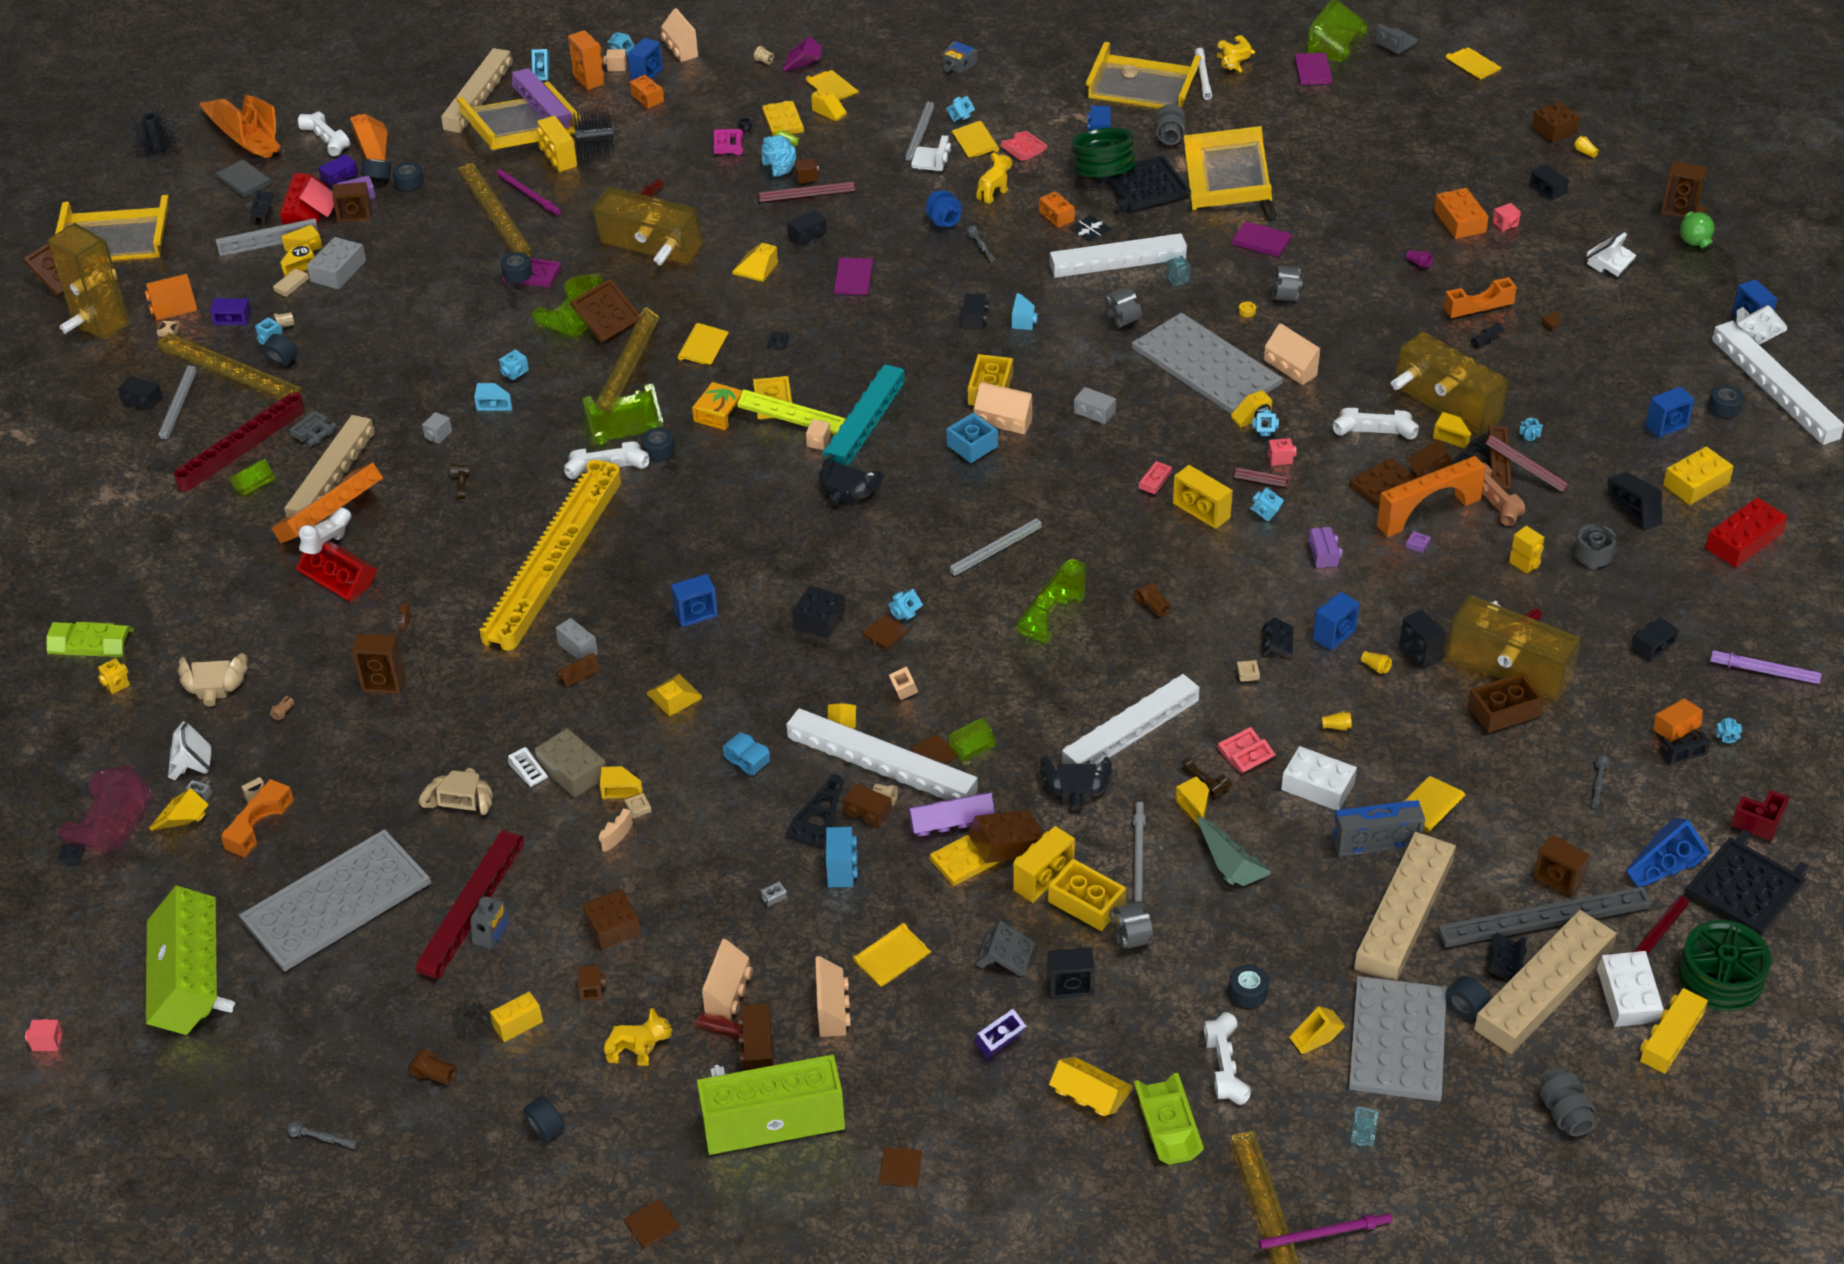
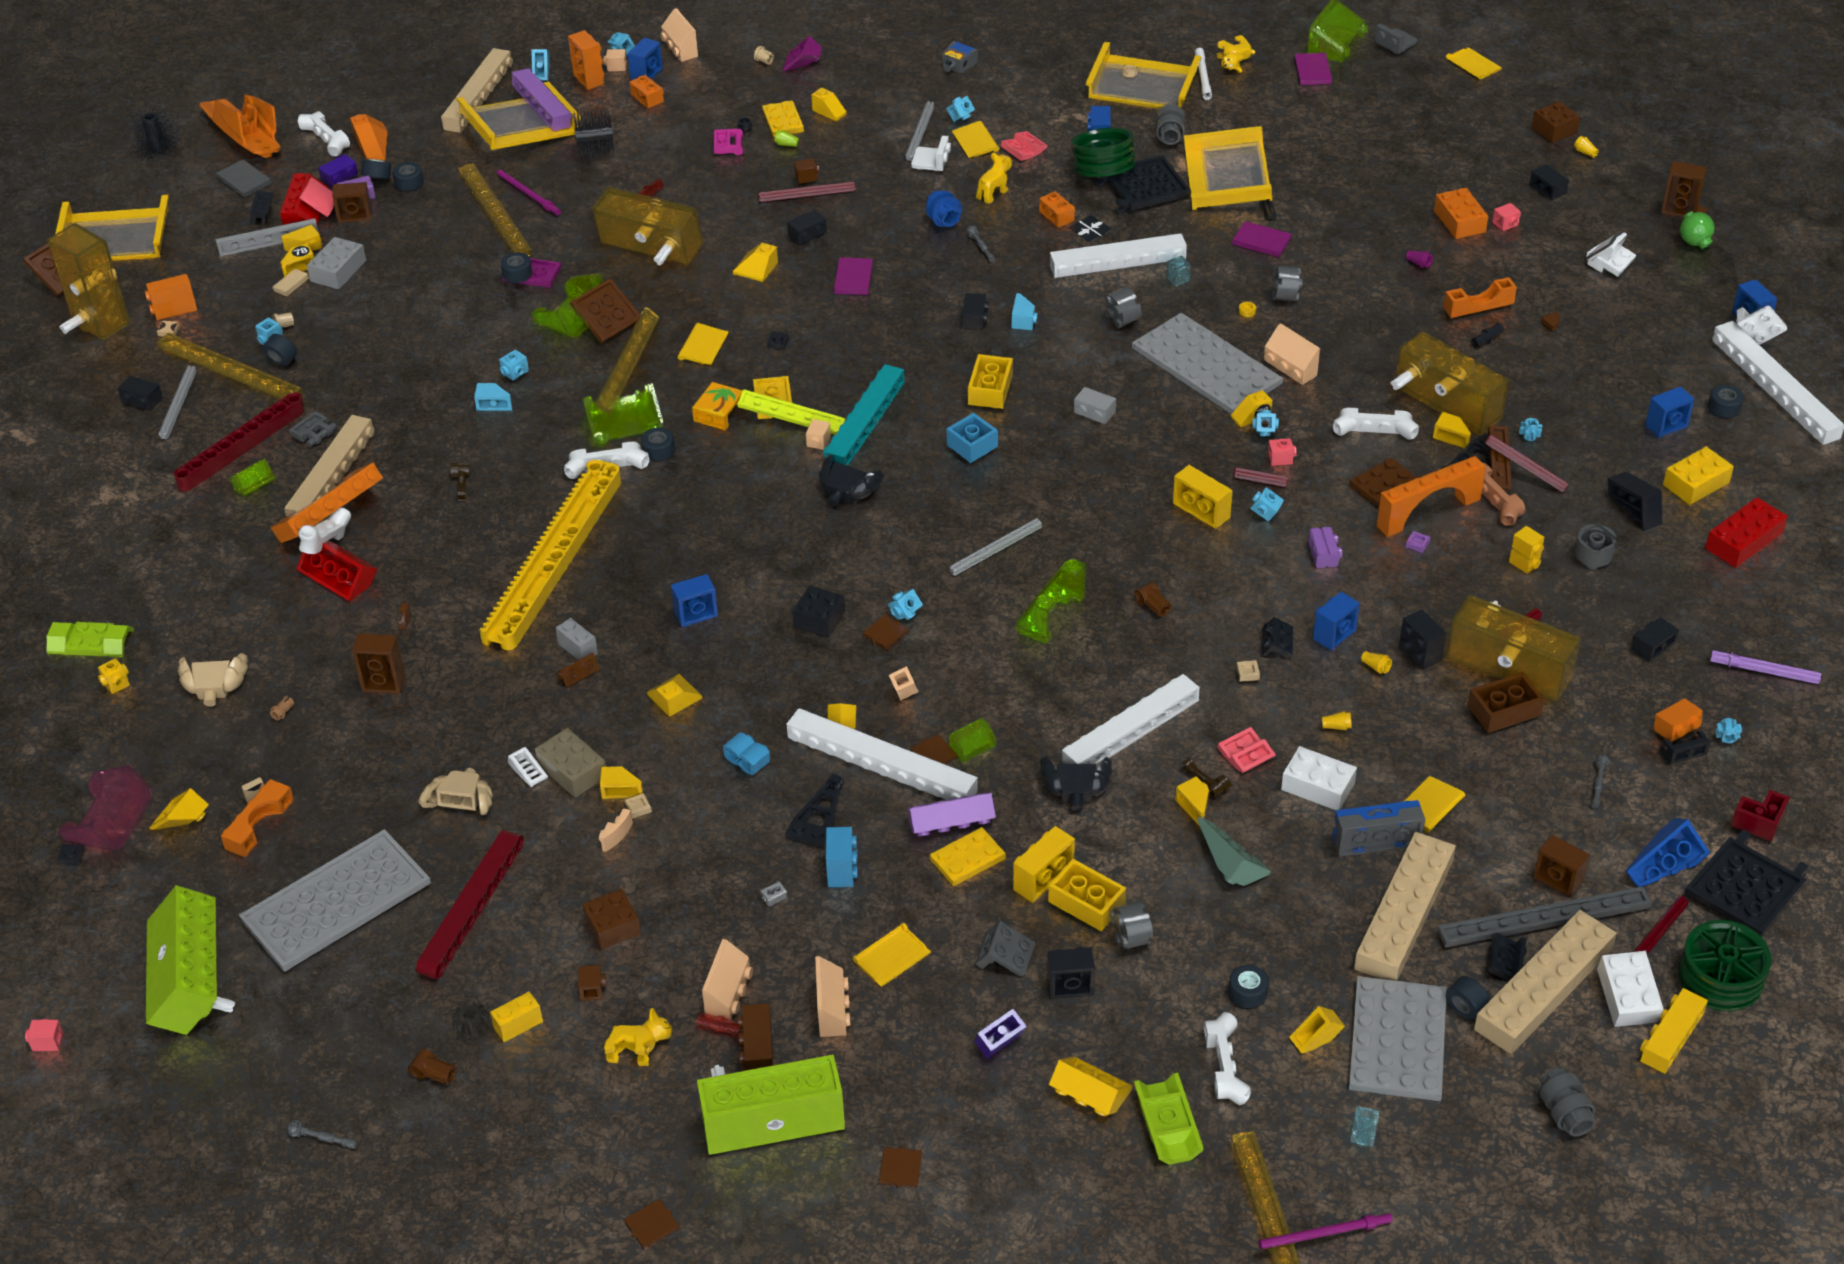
white piece [168,721,212,780] -> none
light grey piece [185,780,213,801] -> none
dark purple brick [210,298,252,325] -> none
light grey brick [422,412,452,444] -> none
dark grey torso [471,897,511,950] -> none
black wheel [523,1096,565,1142] -> none
yellow brick [536,115,577,172] -> none
medium azure hair [761,135,796,177] -> none
yellow piece [806,70,859,100] -> none
reddish brown brick [843,783,892,828] -> none
tan bush [873,784,898,806] -> none
reddish brown brick [968,809,1044,863] -> none
light nougat slope [974,382,1032,434] -> none
light grey bar [1133,802,1146,902] -> none
coral plate [1139,461,1172,494] -> none
reddish brown brick [1407,439,1454,478] -> none

